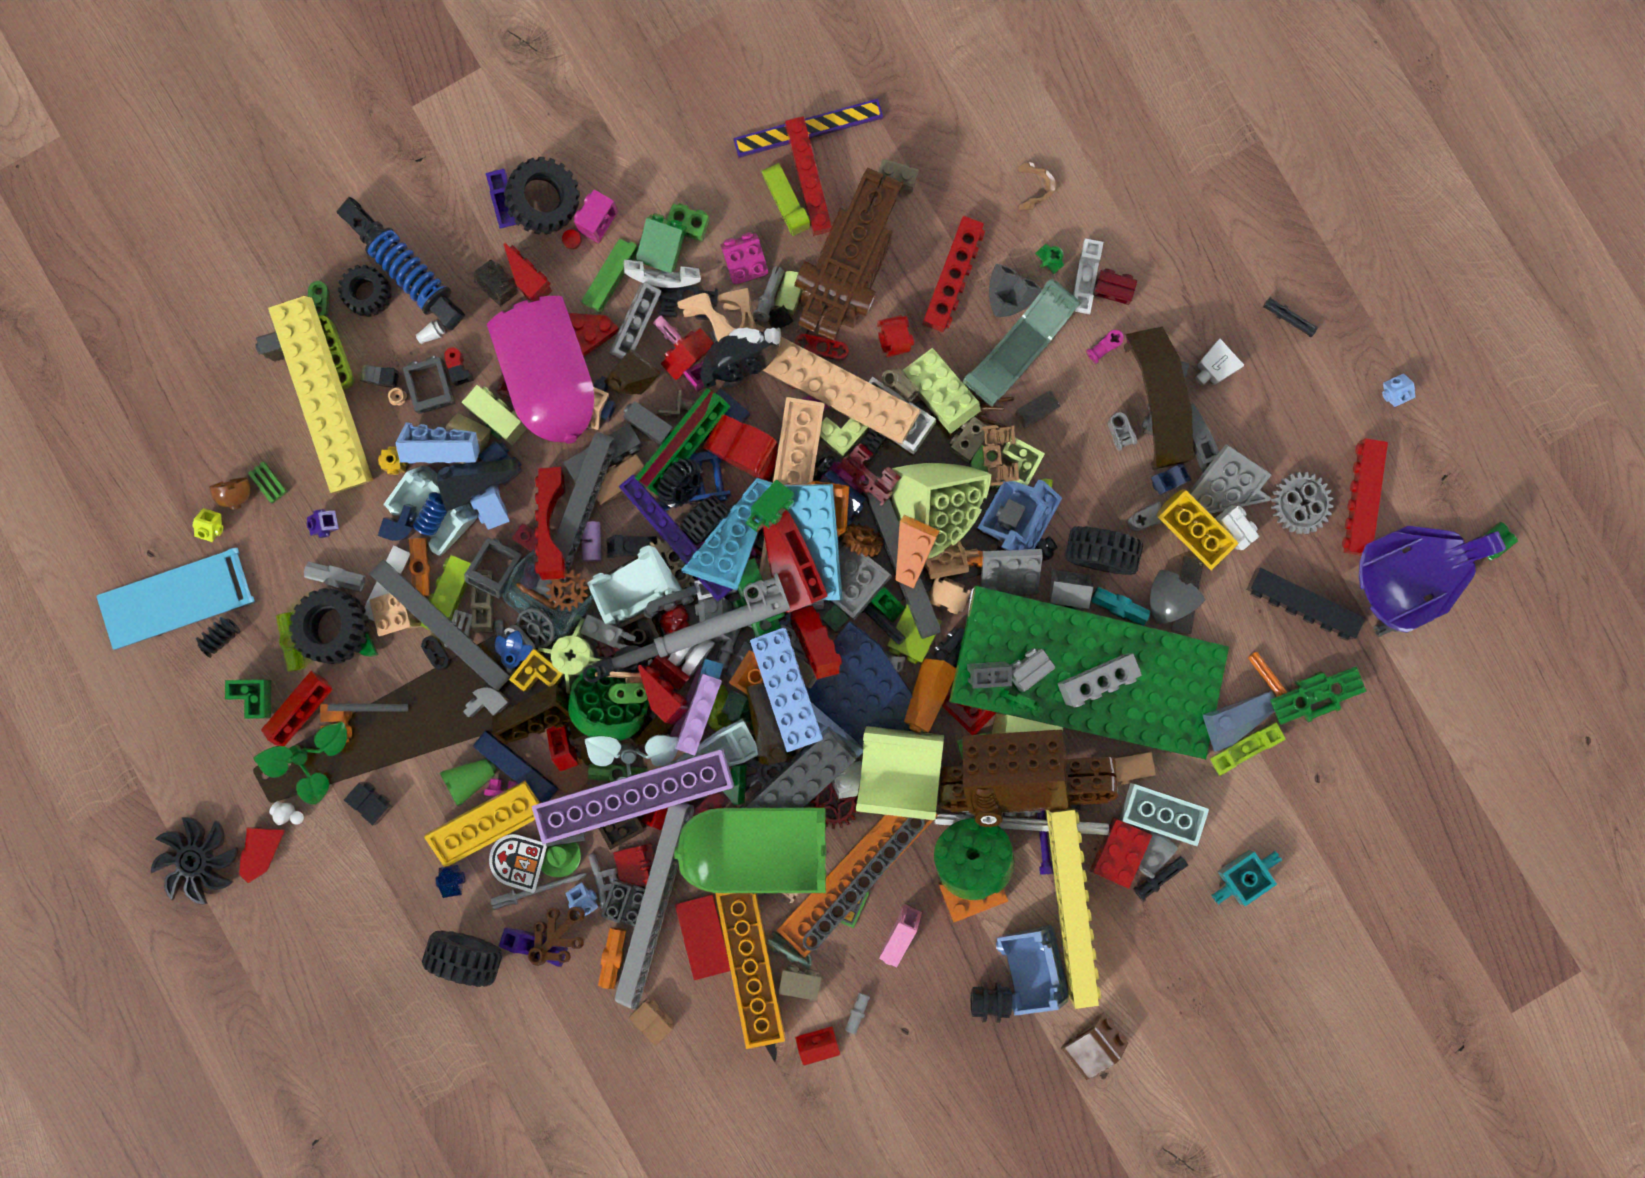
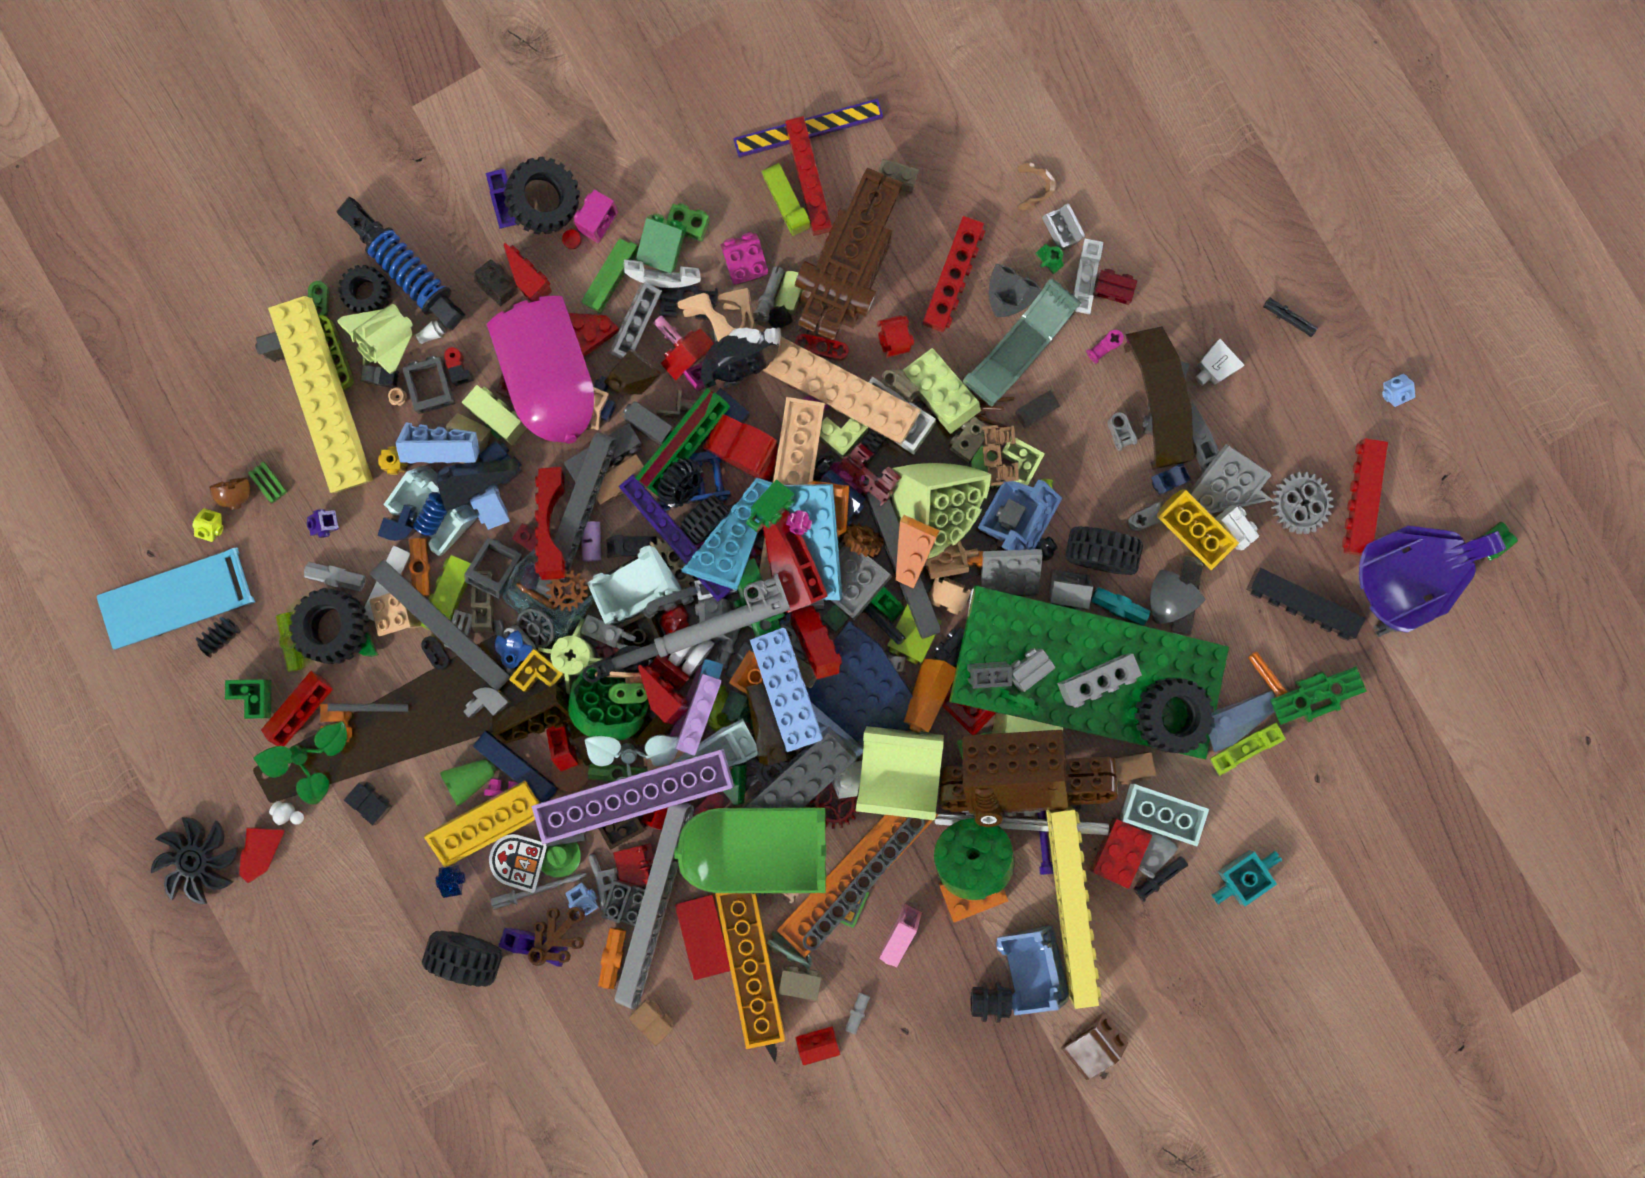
none -> yellowish green brick [337,304,413,374]
none -> dark pink gear [786,510,812,535]
none -> light grey bracket [1042,204,1085,249]
none -> black tyre [1135,678,1215,754]

